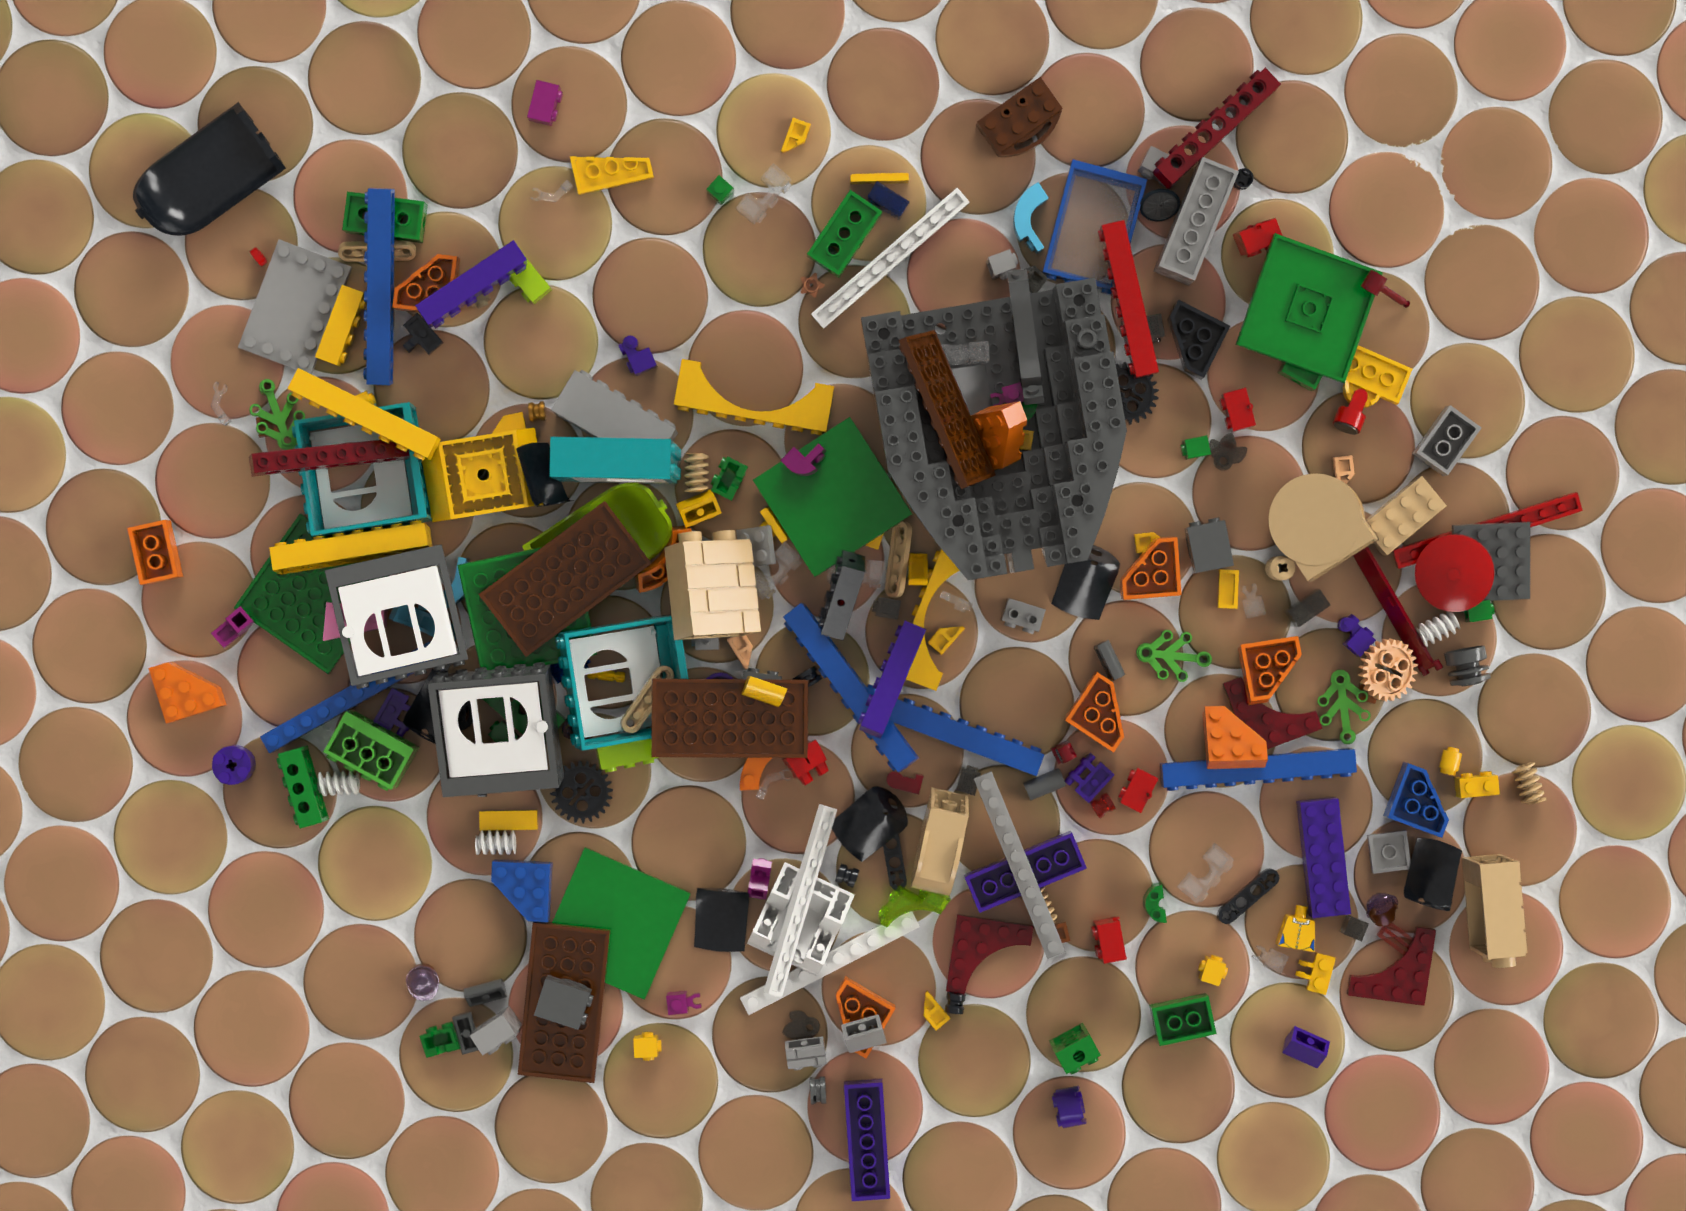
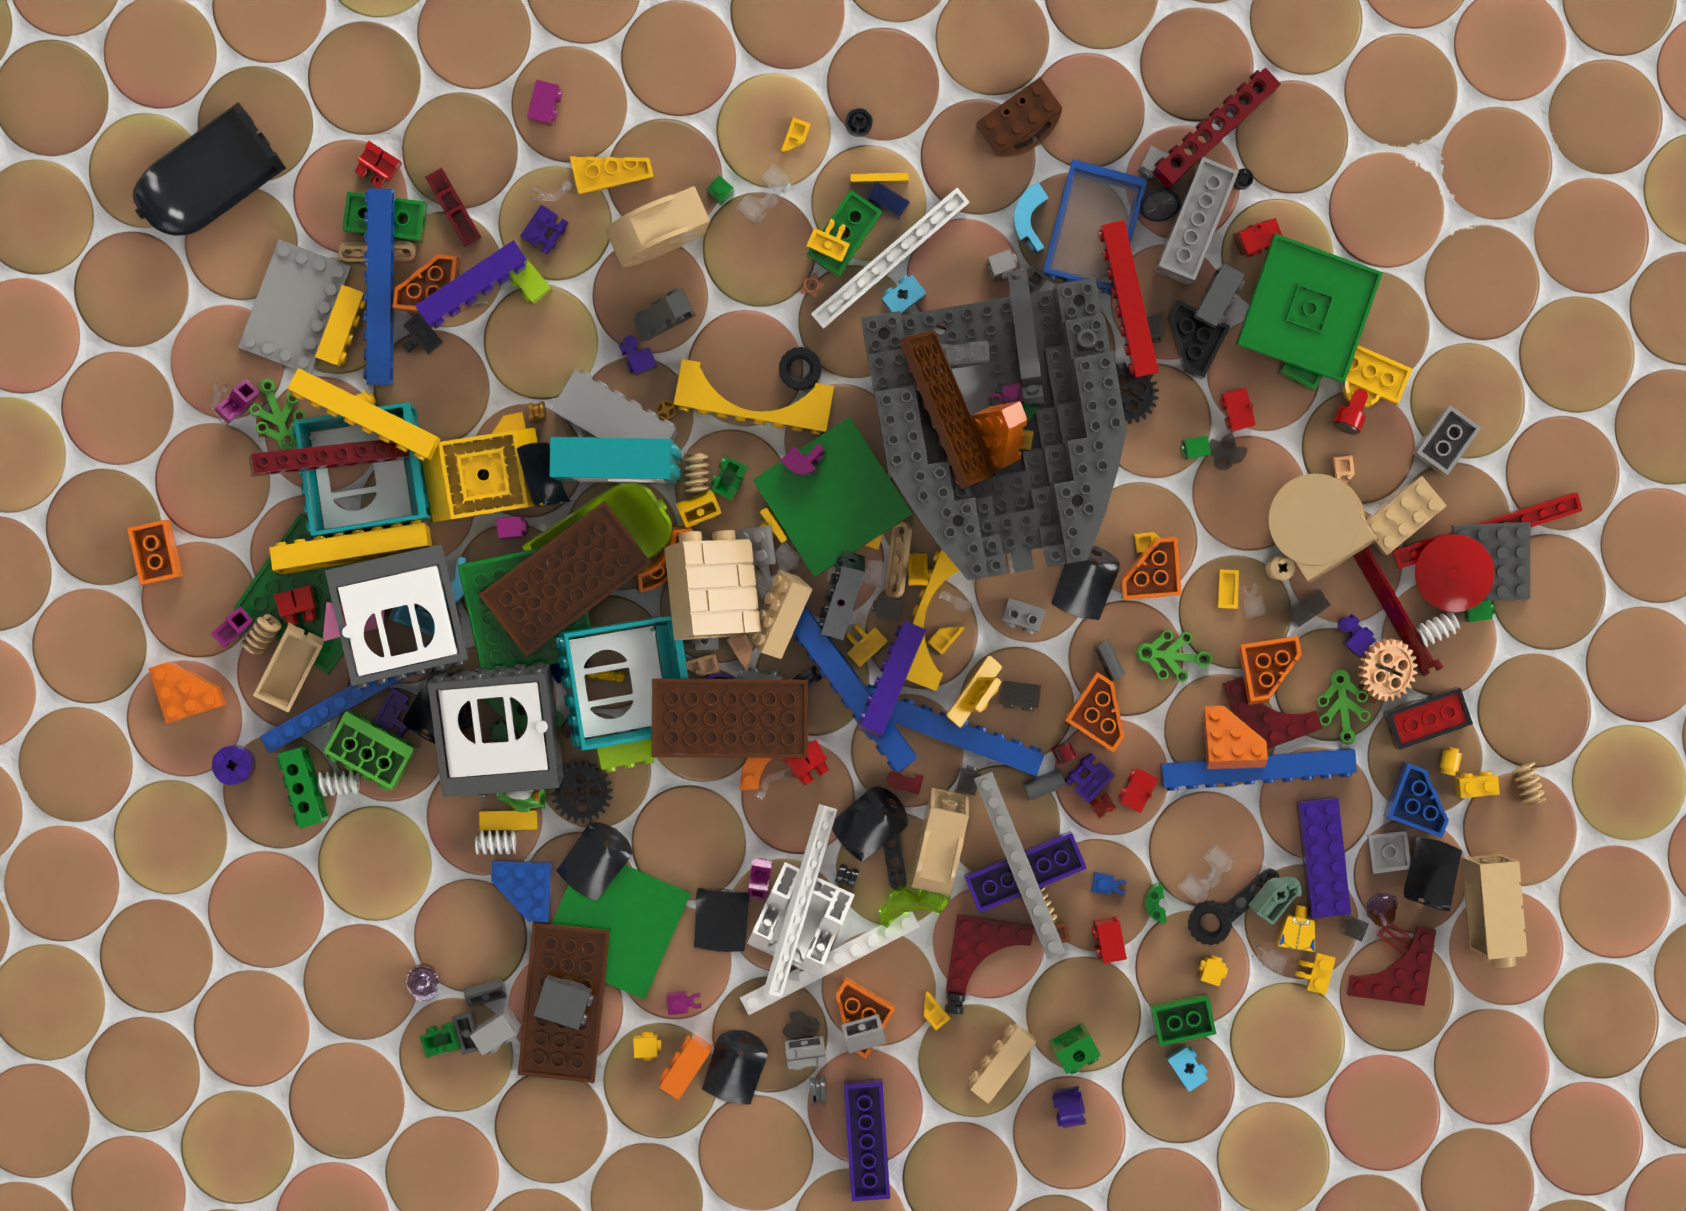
red tile [249,247,267,267] -> none
tan plate [620,666,674,733] -> none
yellow brick [741,676,787,707] -> none
dark grey brick [1185,517,1234,573] -> none
dark purple brick [1282,1026,1330,1068] -> none
dark red piece [1361,270,1410,308] -> none
dark grey wheel [1444,645,1491,687] -> none
none -> magenta brick [214,379,260,424]
none -> tan piece [241,614,281,656]
none -> tan piece [253,623,324,713]
none -> red hips [274,585,318,626]
none -> red hips [355,140,403,188]
none -> dark red slope [425,167,481,247]
none -> magenta brick [496,517,529,539]
none -> bright green animal [496,789,546,812]
none -> dark purple plate [520,204,568,255]
none -> black piece [556,822,632,901]
none -> tan brick [605,186,710,267]
none -> dark grey brick [633,288,696,342]
none -> pearl gold wheel [656,400,676,420]
none -> orange brick [659,1033,713,1100]
none -> light nougat tile [686,653,720,677]
none -> black piece [702,1030,768,1104]
none -> tan piece [748,570,812,659]
none -> black tyre [779,347,821,390]
none -> yellow hinge [806,219,850,262]
none -> black wheel [845,108,873,137]
none -> yellow hinge [845,623,888,667]
none -> medium azure brick [881,275,927,314]
none -> yellow bracket [946,656,1002,728]
none -> tan piece [968,1022,1036,1104]
none -> clear smoke brick [999,680,1041,711]
none -> blue plate [1091,872,1127,895]
none -> medium azure brick [1166,1044,1208,1092]
none -> black tyre [1188,900,1233,945]
none -> dark grey brick [1194,263,1245,328]
none -> sand green piece [1248,876,1302,925]
none -> red brick [1383,687,1473,750]

